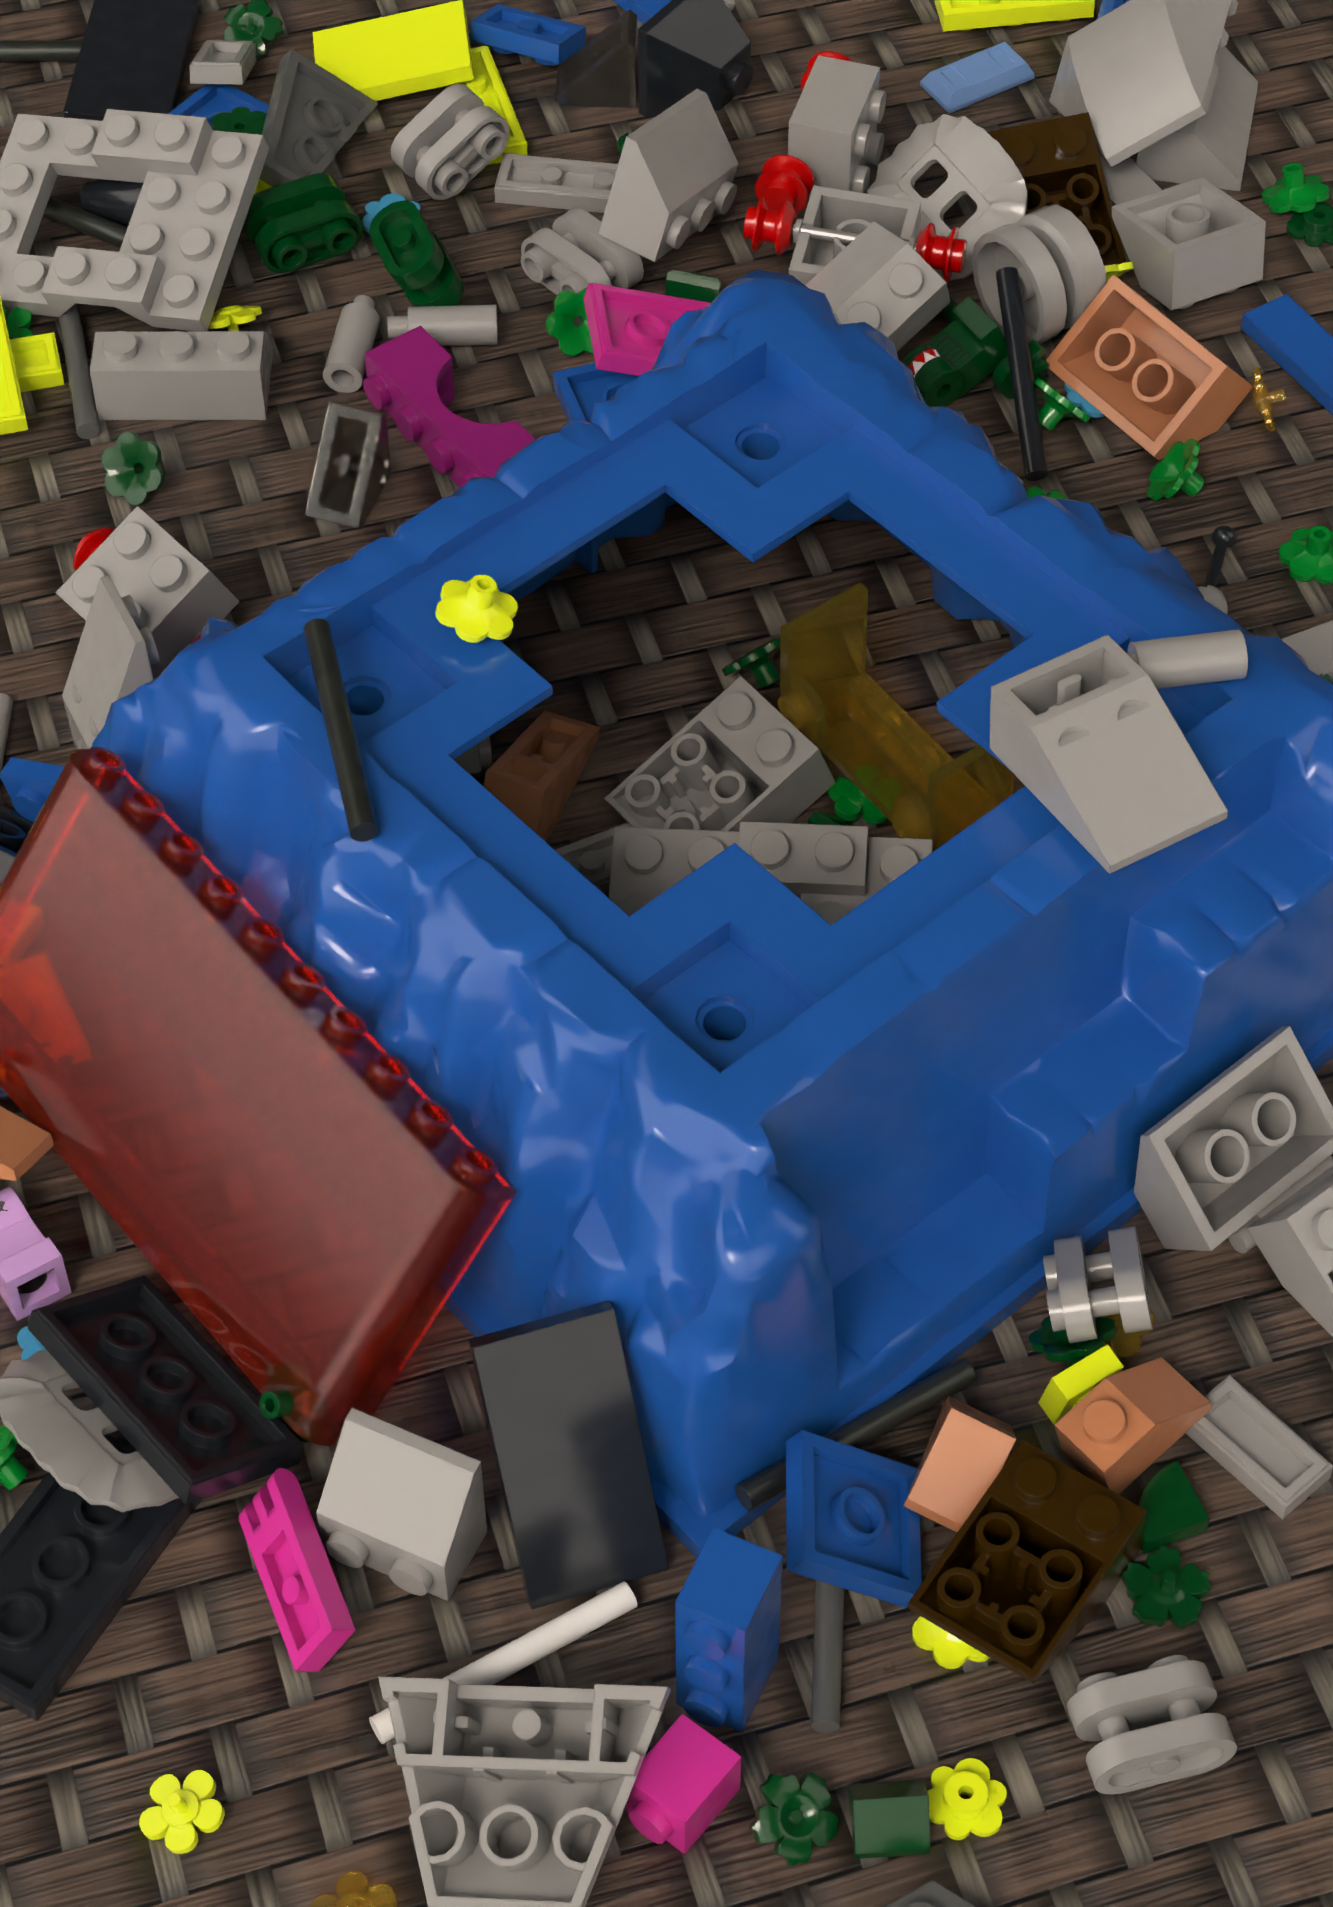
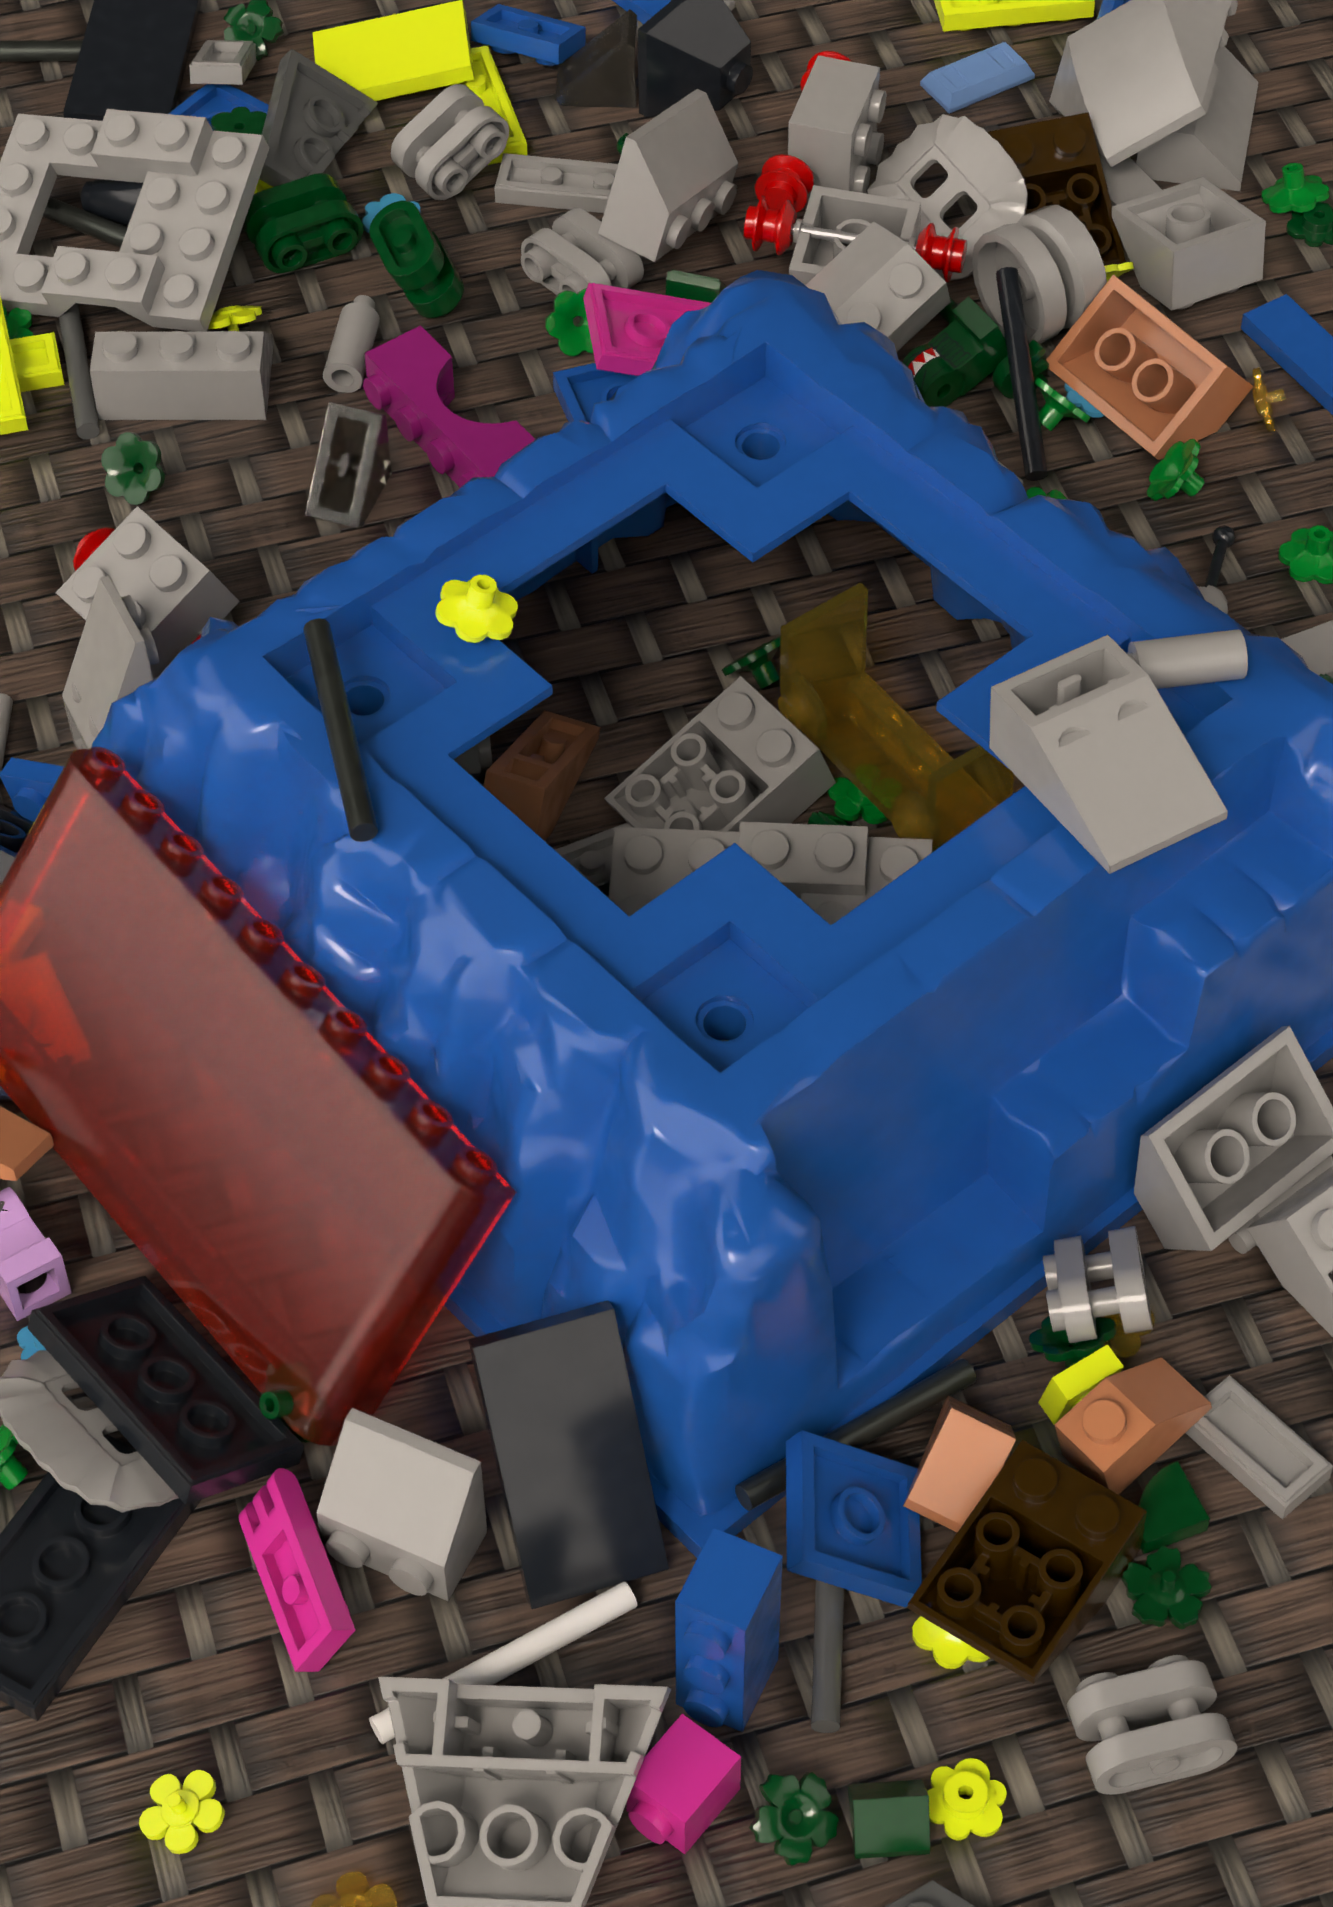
light grey cylinder [387,304,498,346] -> none

